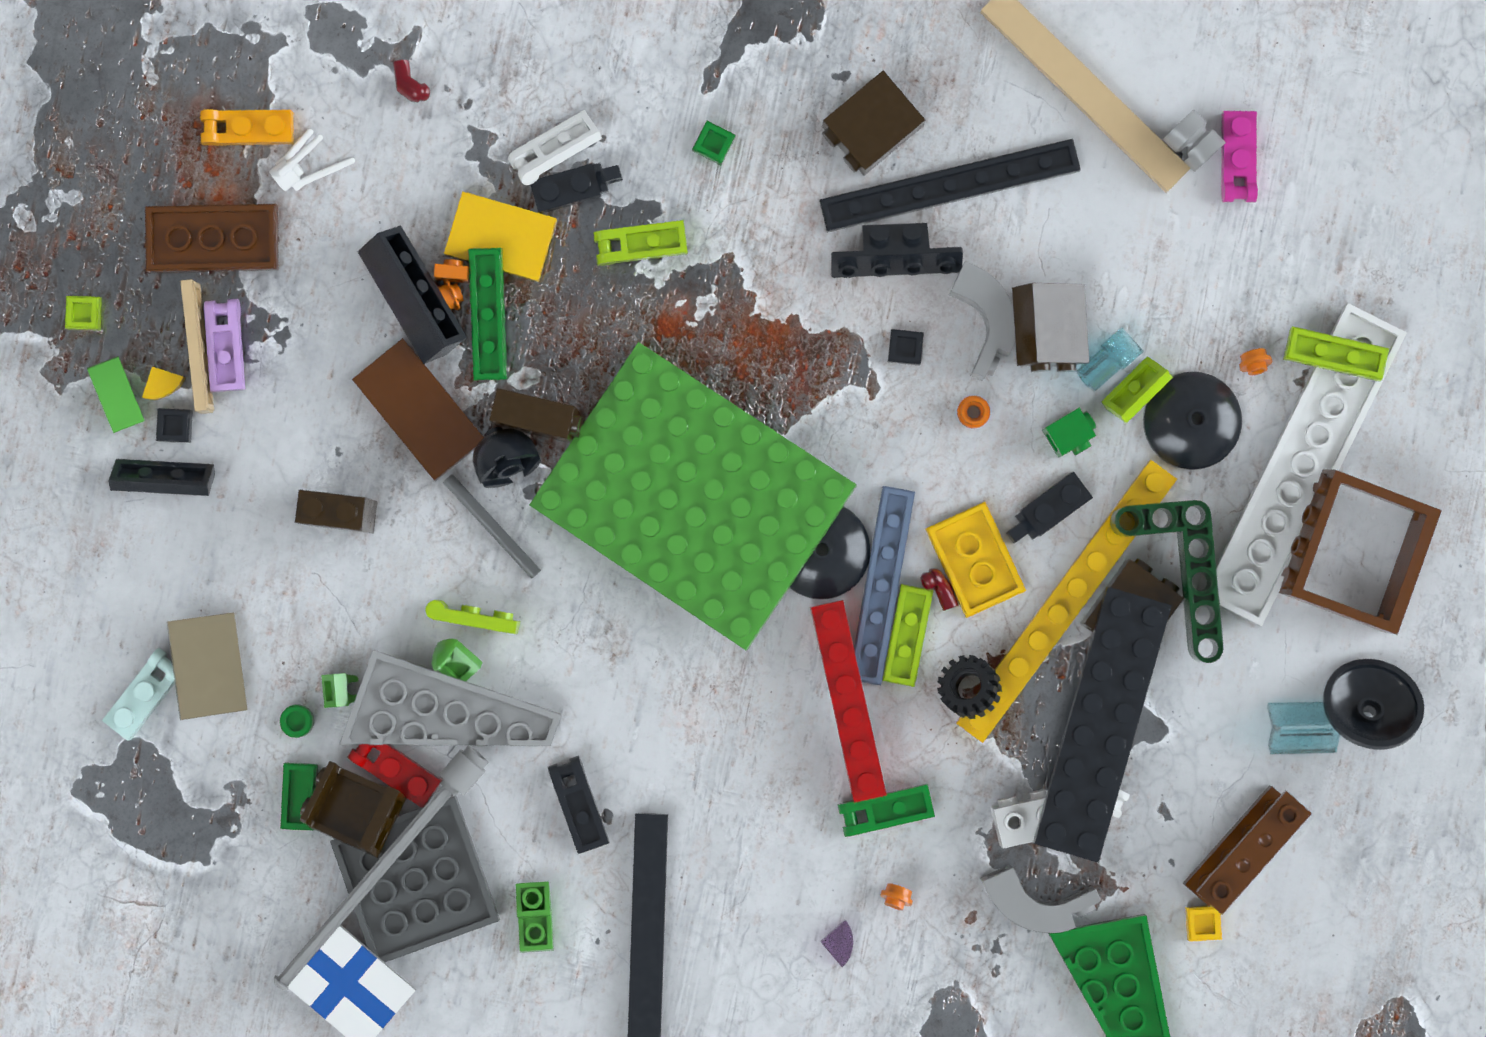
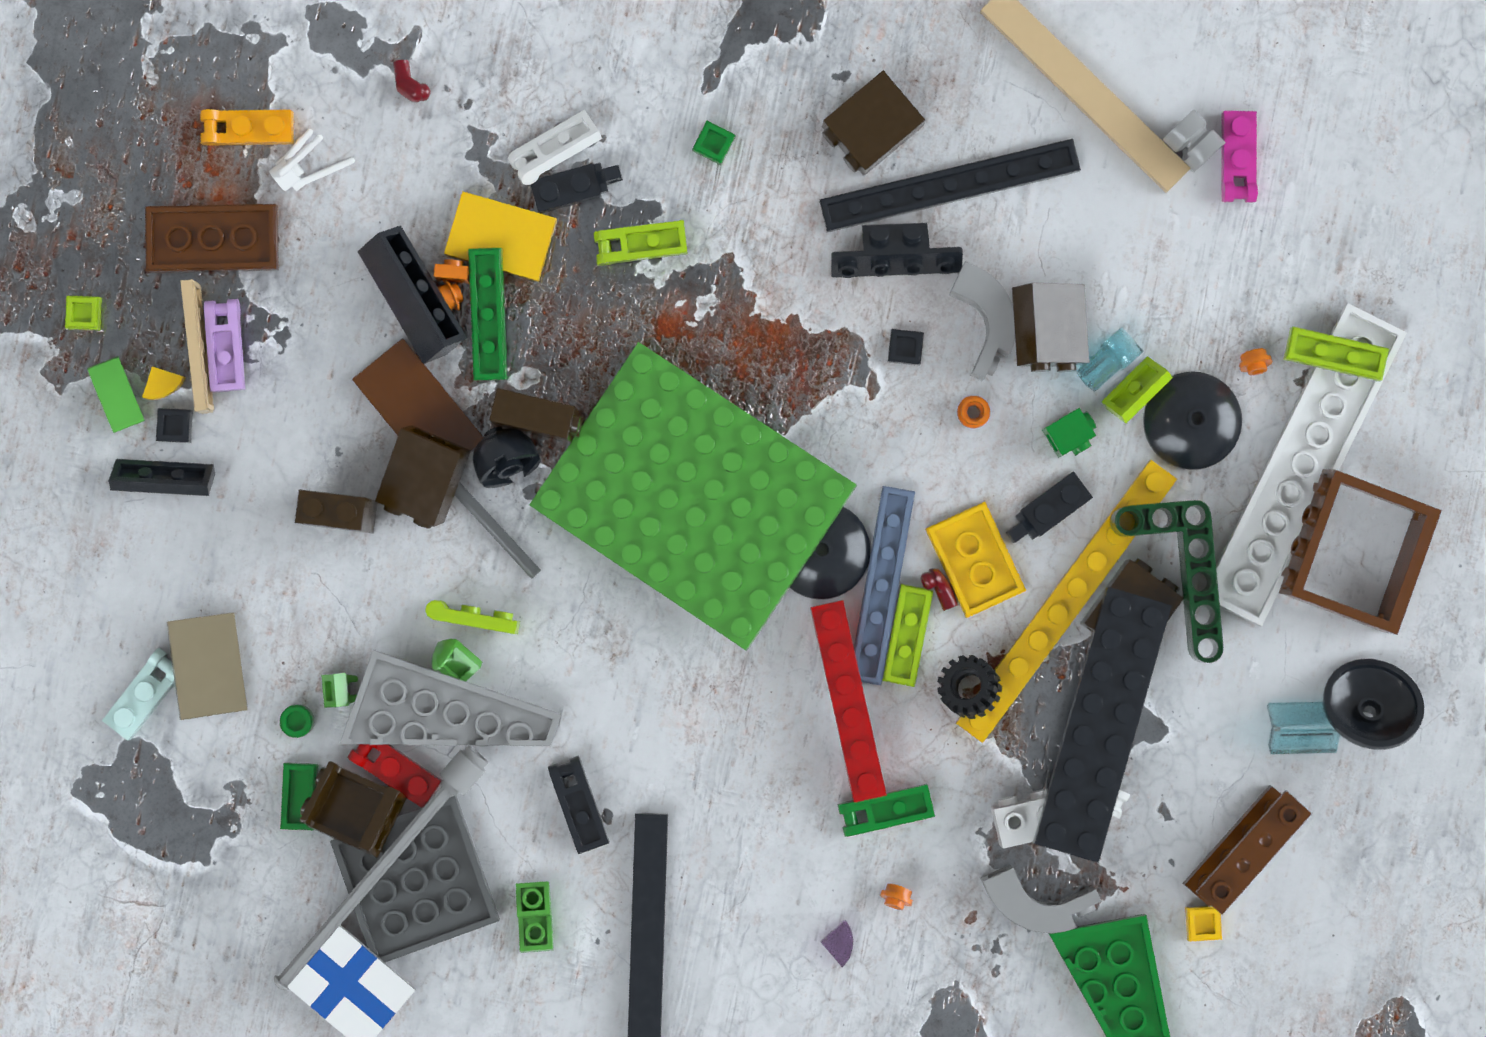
none -> dark brown brick [375,425,471,529]

